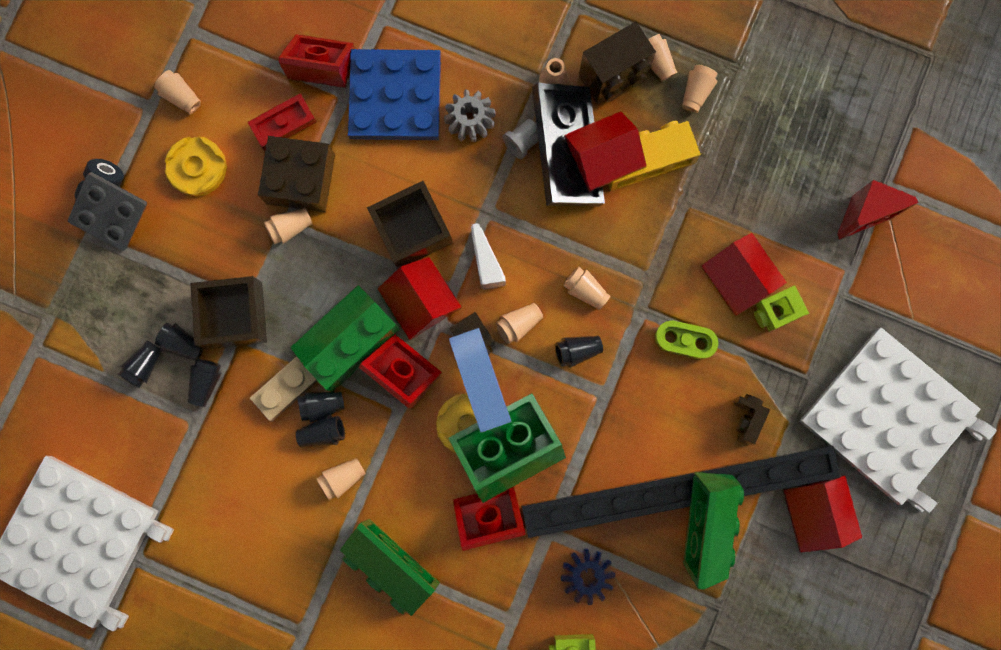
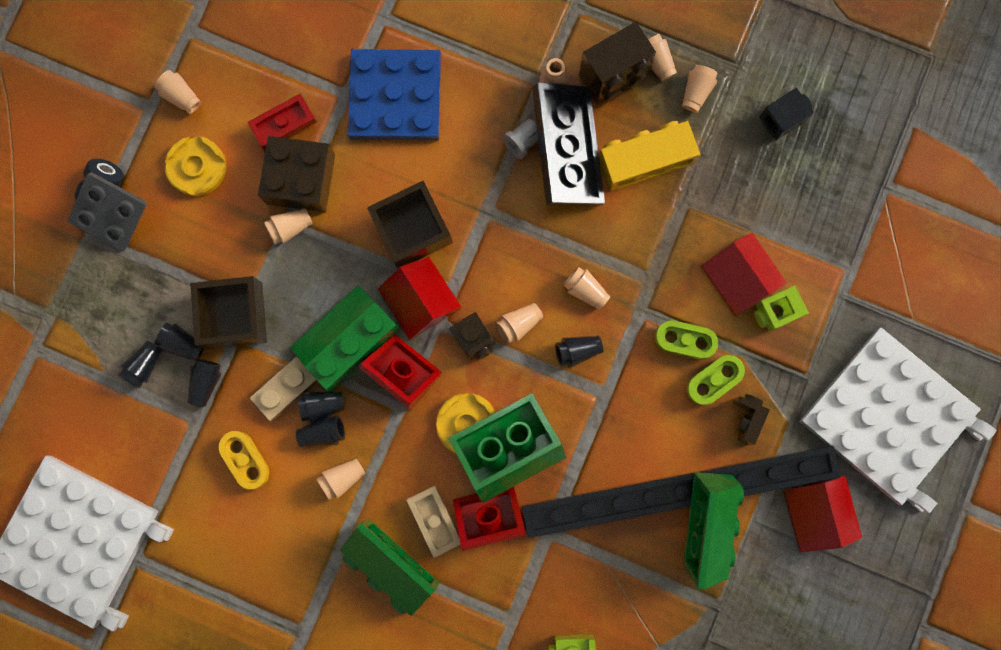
red slope [278,34,354,88] -> none
light grey gear [444,89,495,143] -> none
medium blue slope [449,328,511,432] -> none
white slope [471,223,506,290] -> none
clear blue gear [560,548,615,605] -> none
red slope [564,111,647,192] -> none
red slope [837,180,919,240] -> none
none -> yellow plate [219,431,270,489]
none -> tan plate [407,485,461,558]
none -> lime plate [686,355,745,405]
none -> black brick [759,87,814,141]

